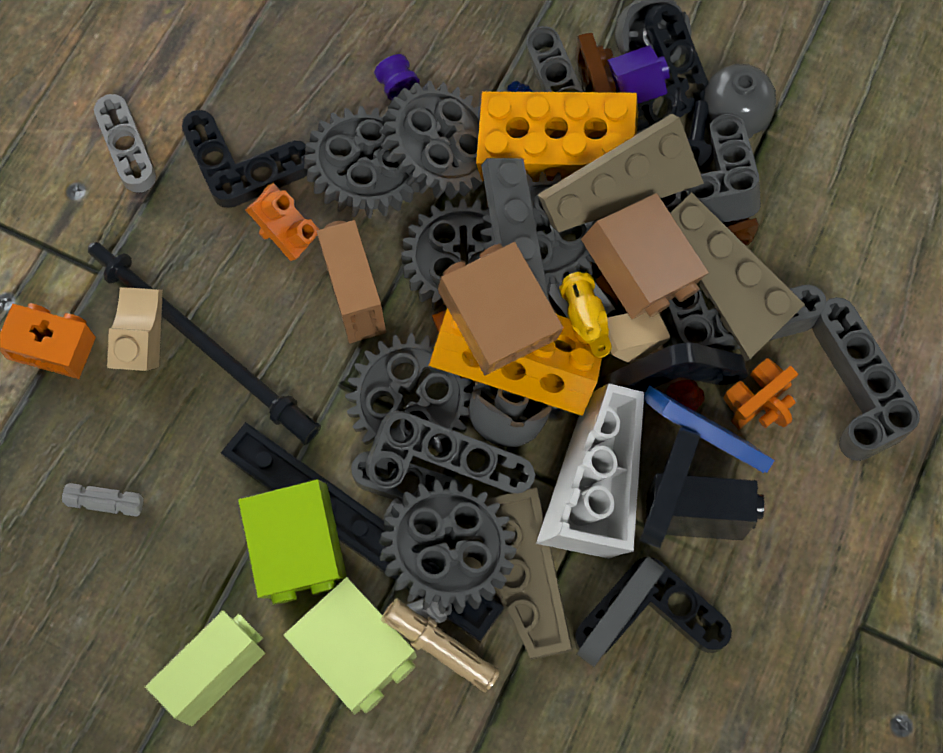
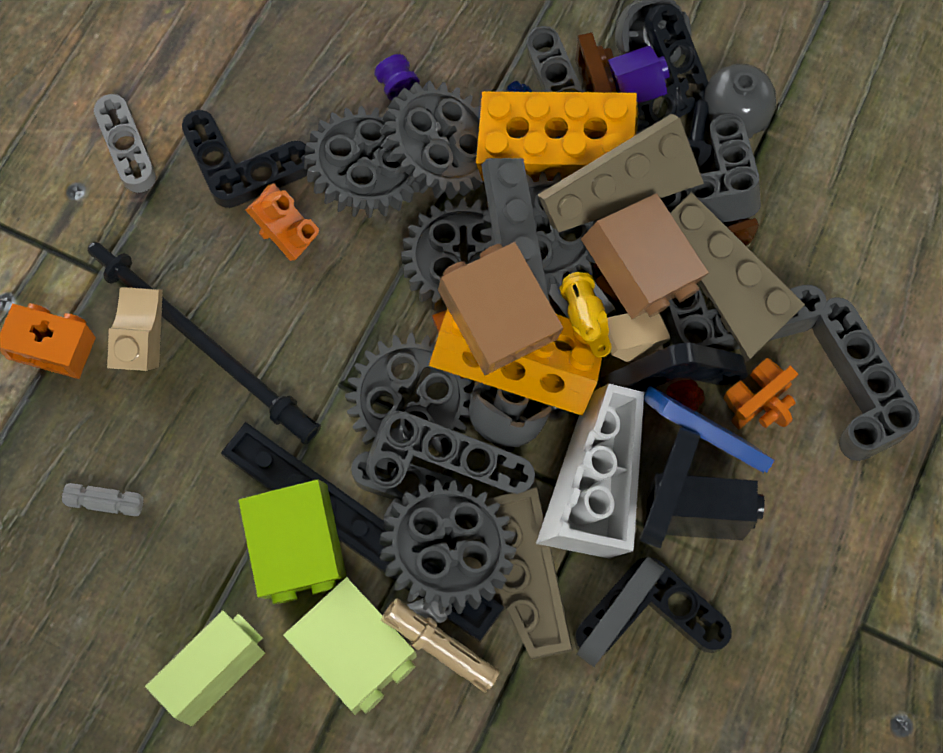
medium nougat brick [316,220,386,344] -> none

